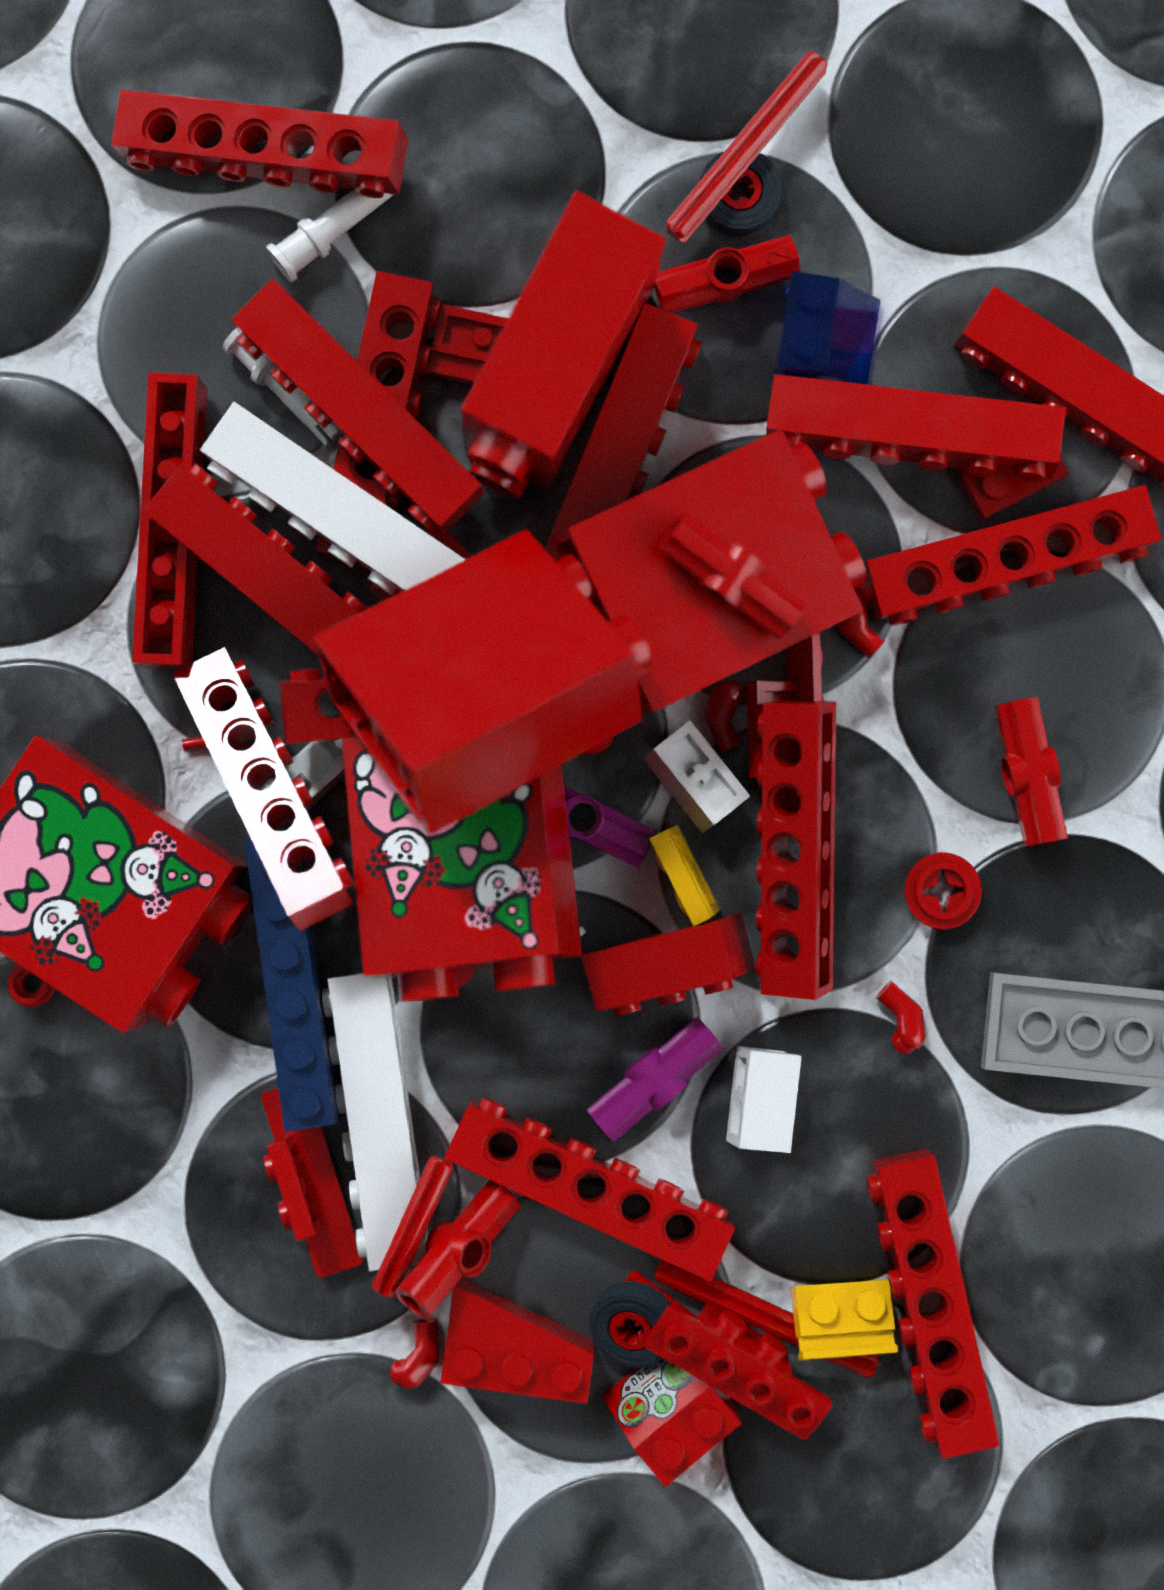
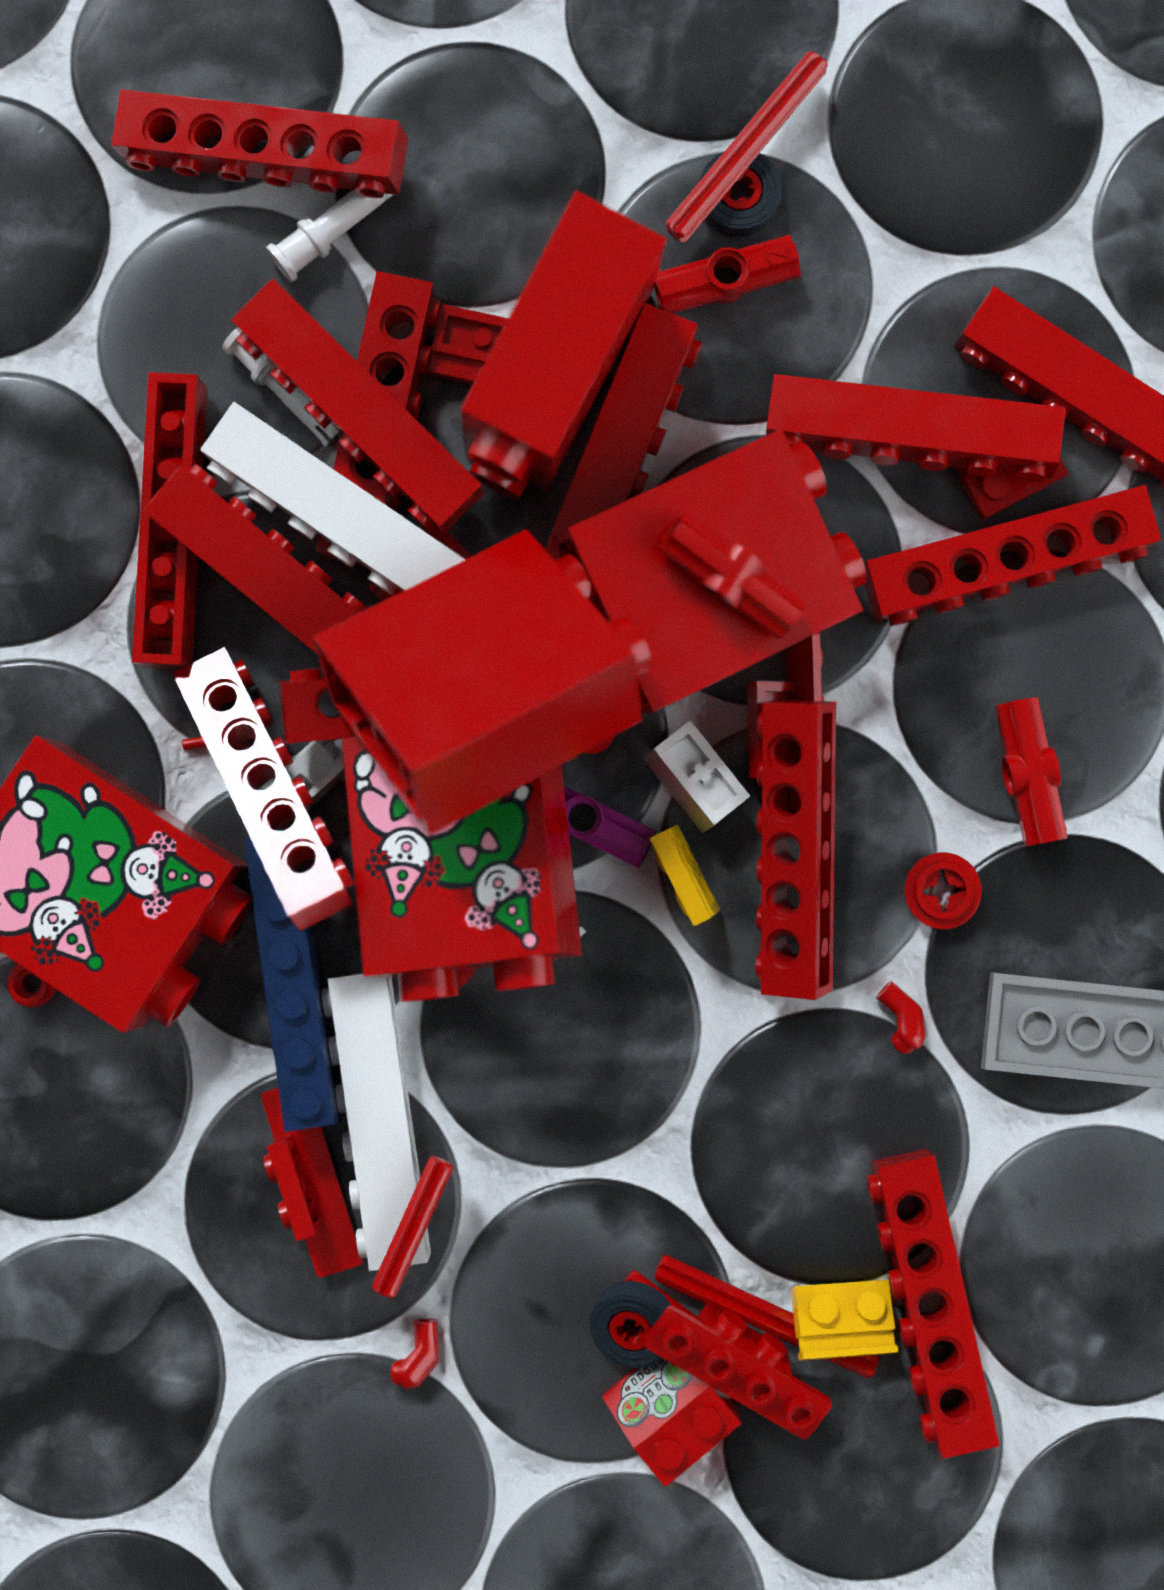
red piece [395,1180,521,1320] -> none
red wedge [440,1276,594,1404] -> none
red brick [444,1097,735,1282] -> none
red wedge [582,912,756,1017] -> none
magenta piece [587,1016,725,1142] -> none
red arm [704,681,746,754] -> none
white hinge [726,1046,802,1153] -> none
clear blue slope [772,271,881,385] -> none
red arm [837,586,885,658] -> none

